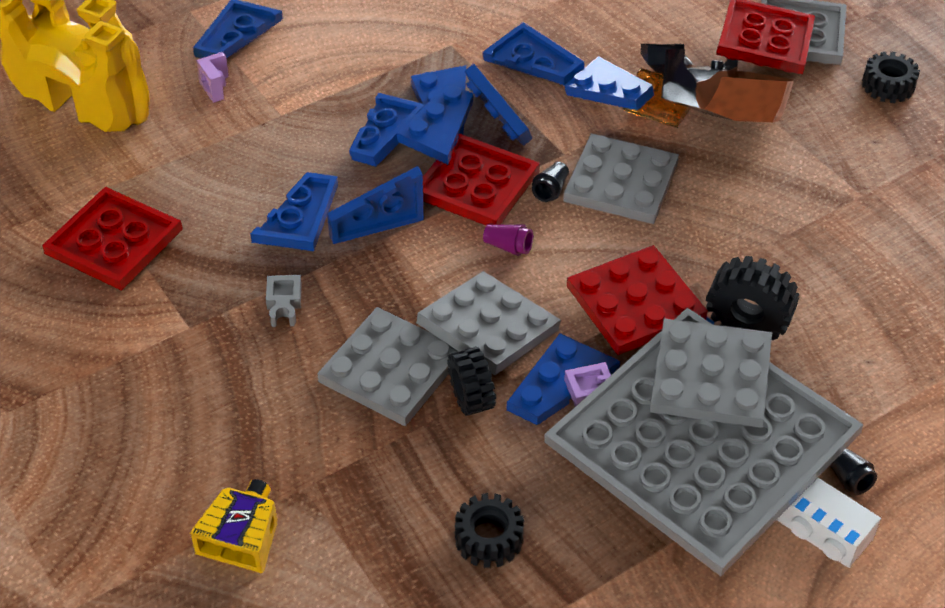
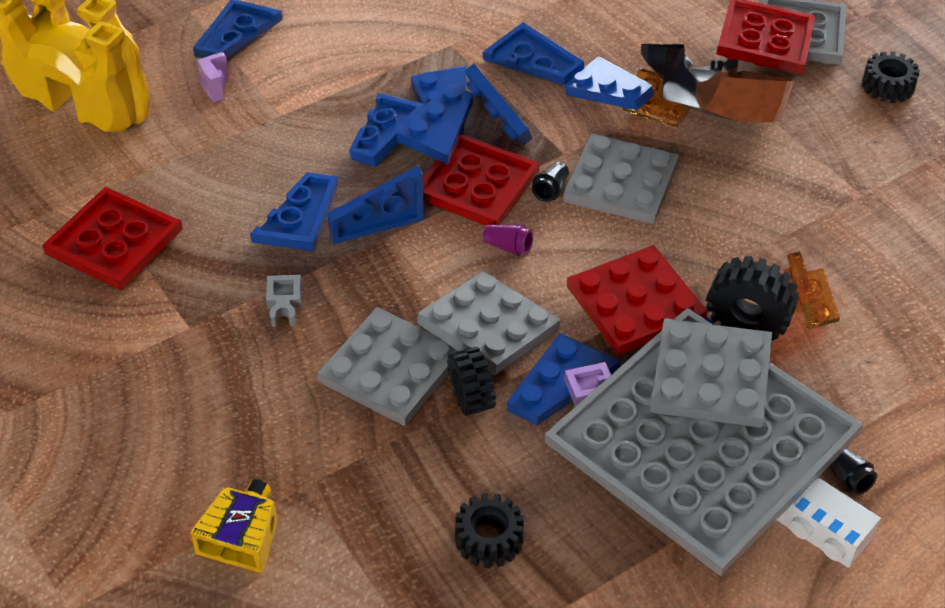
none -> clear orange bracket [783,251,840,329]

